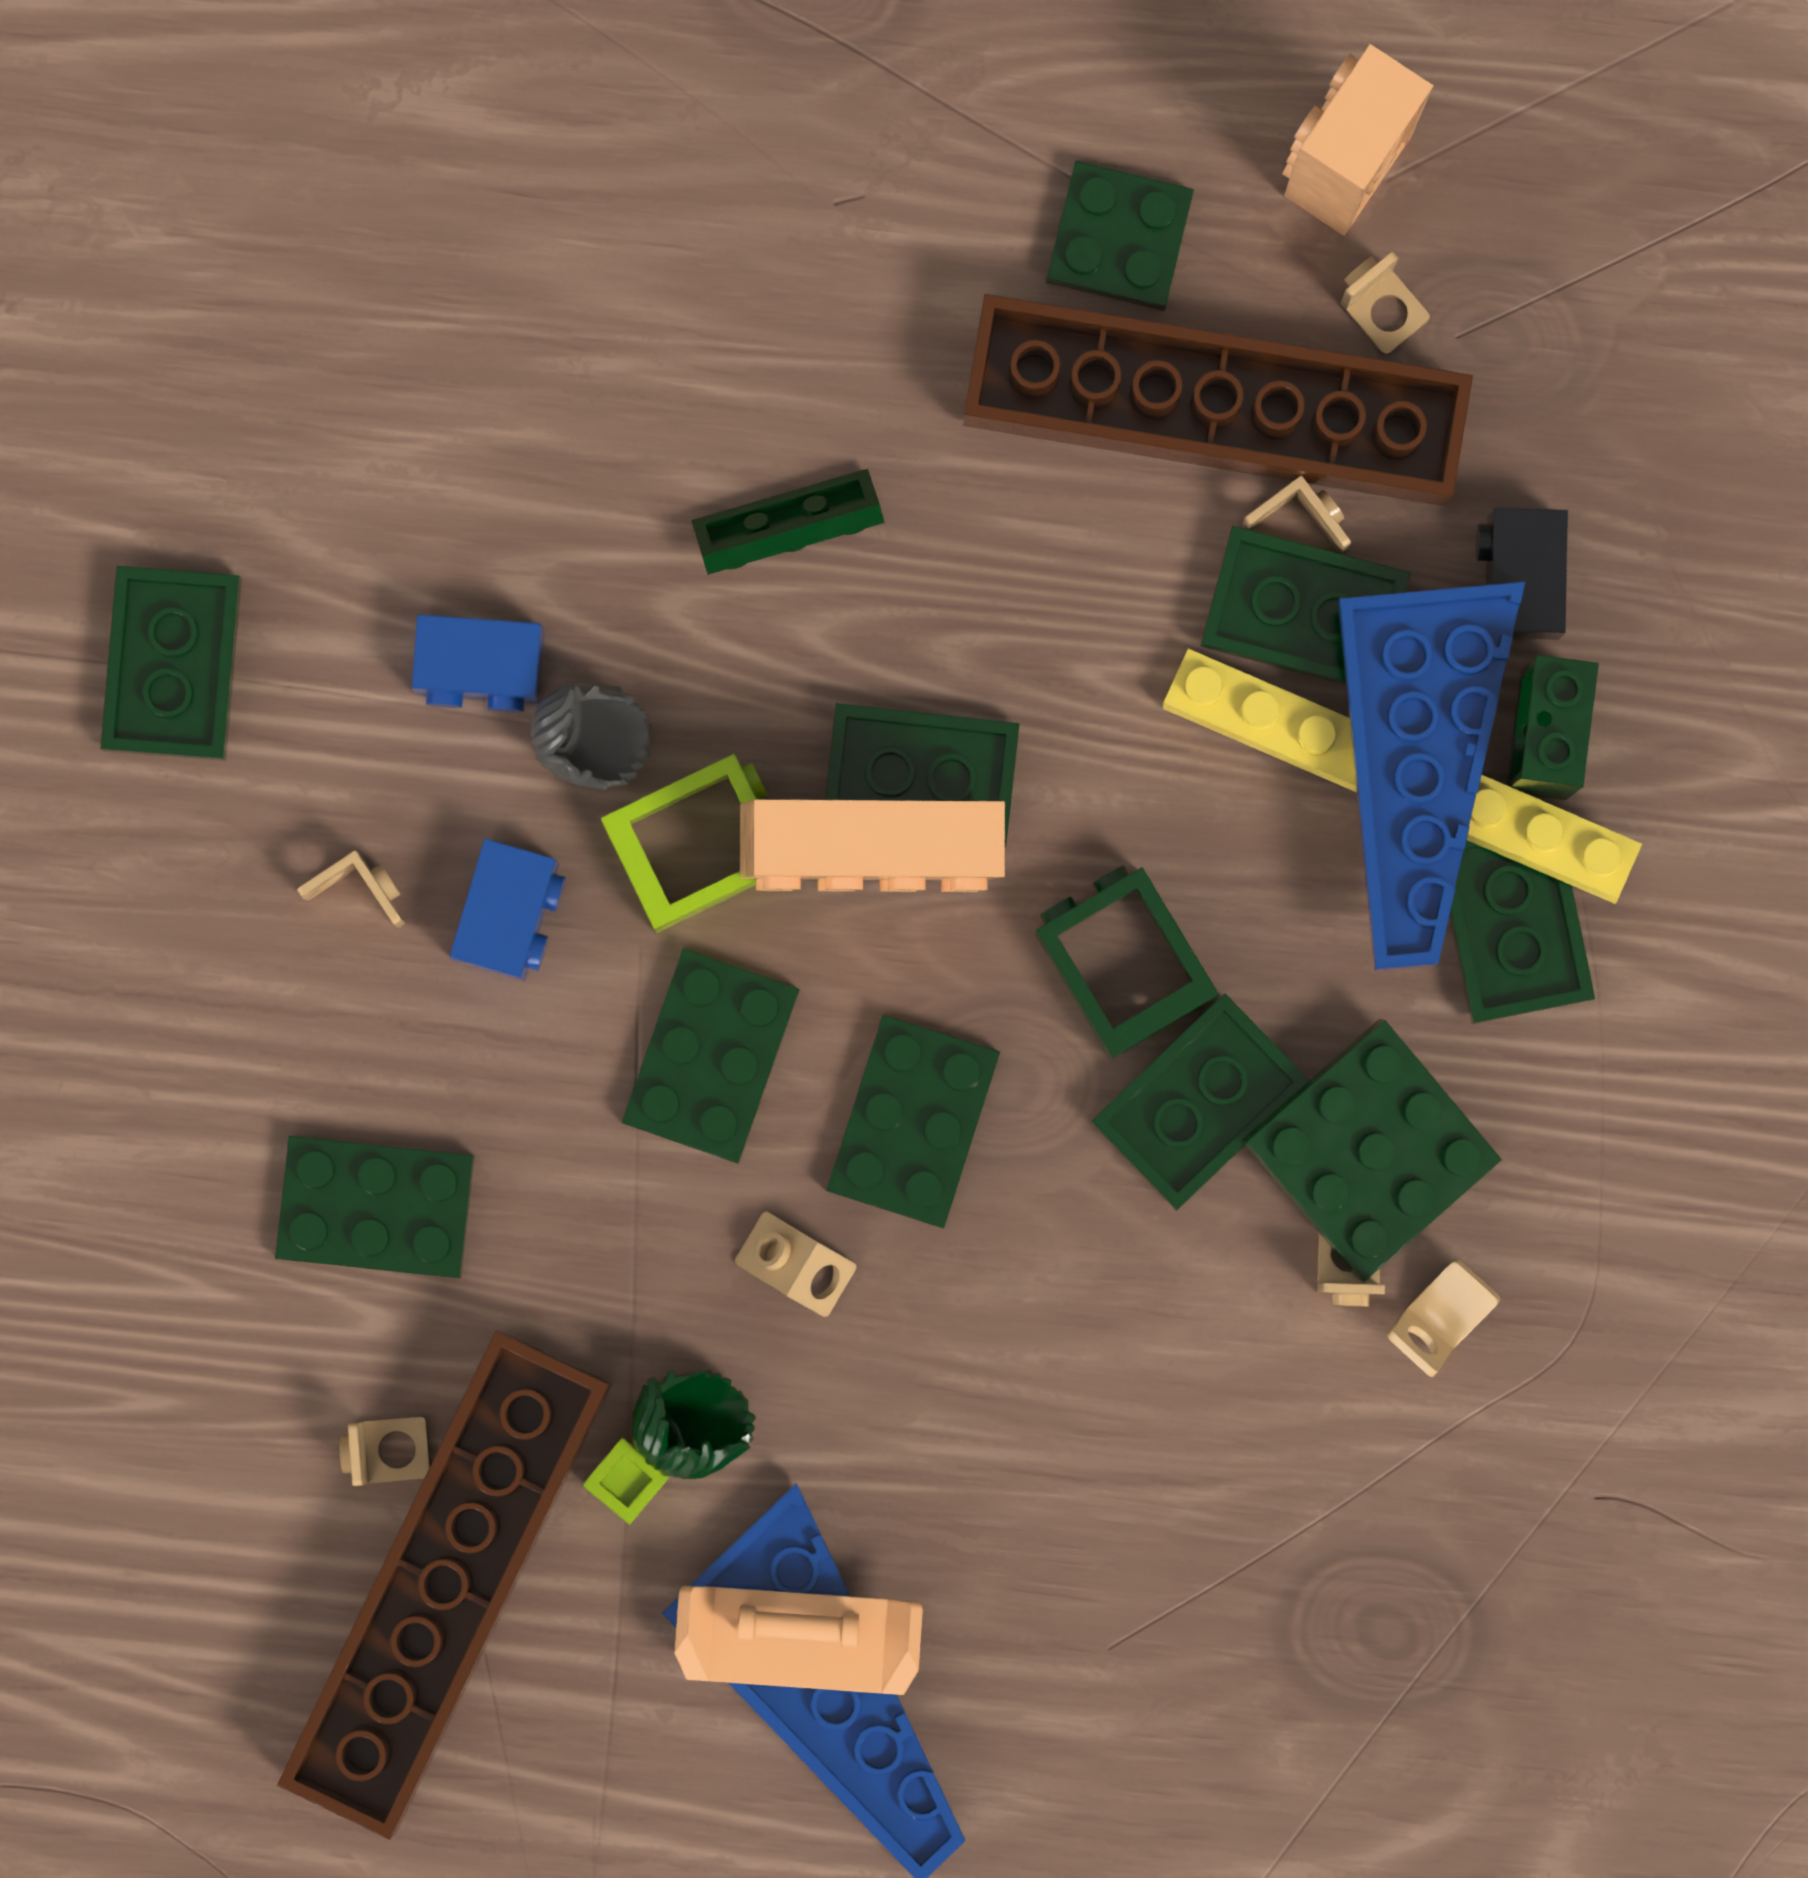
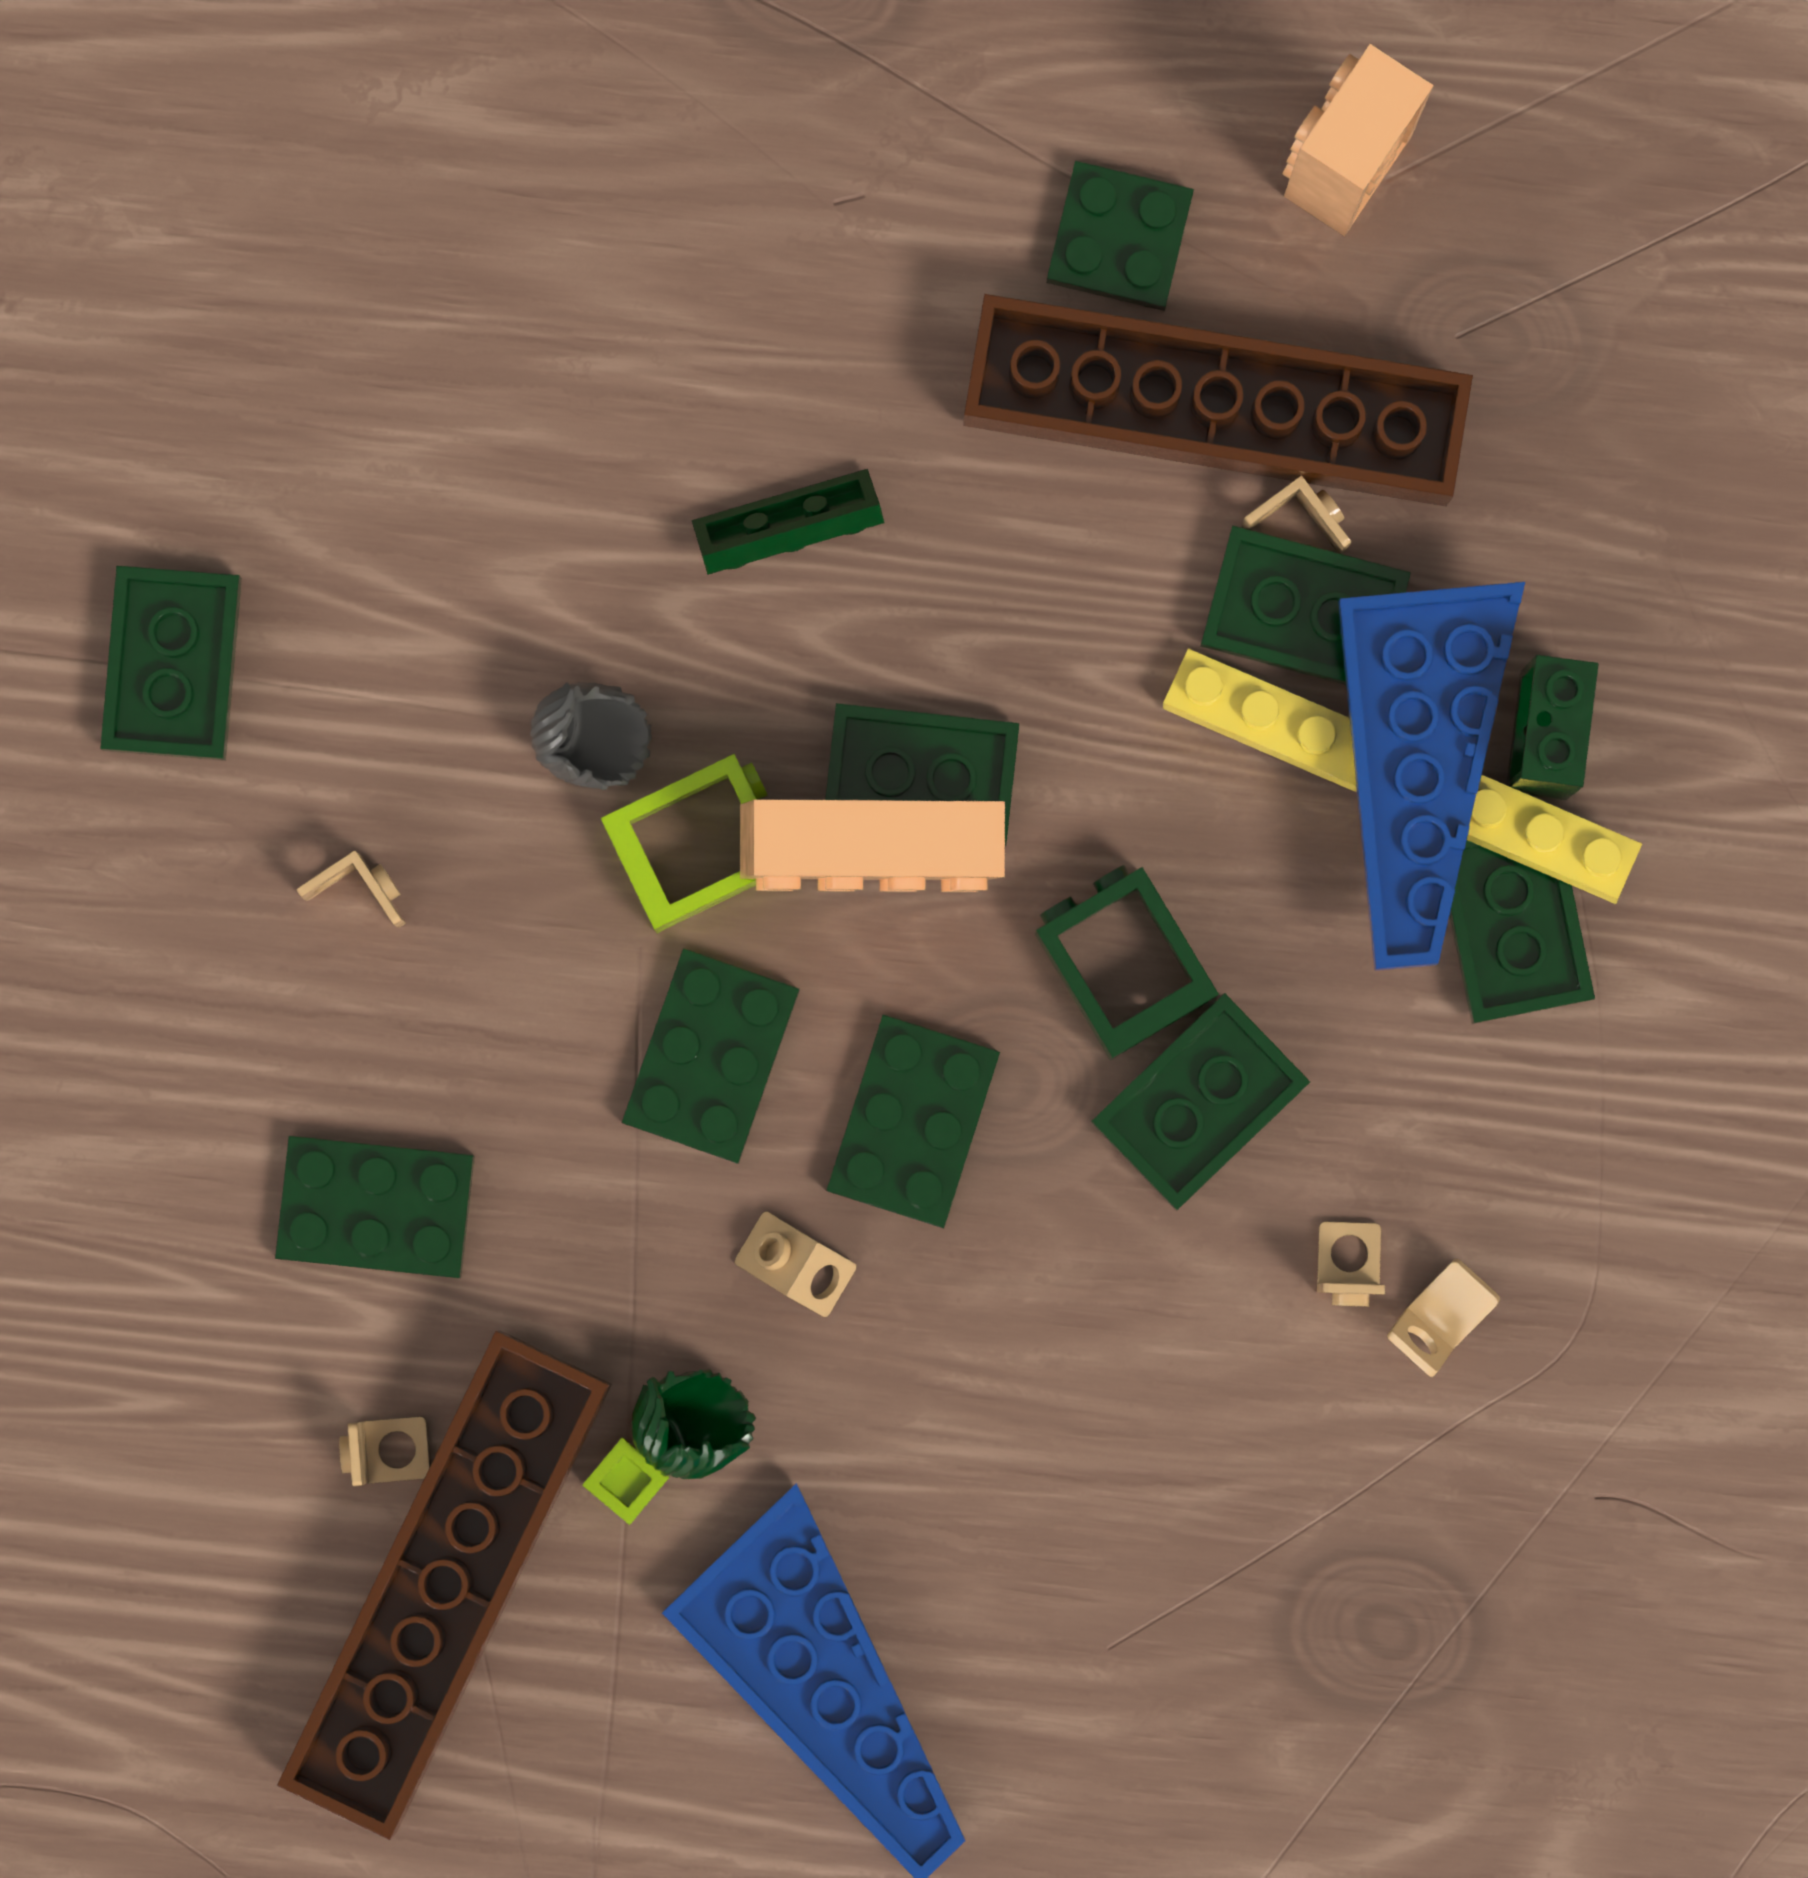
blue piece [412,615,544,713] -> none
blue piece [449,838,566,981] -> none
light nougat piece [674,1586,923,1695] -> none
dark green plate [1241,1019,1502,1282] -> none
tan bracket [1340,252,1430,355] -> none
black piece [1476,508,1568,640] -> none

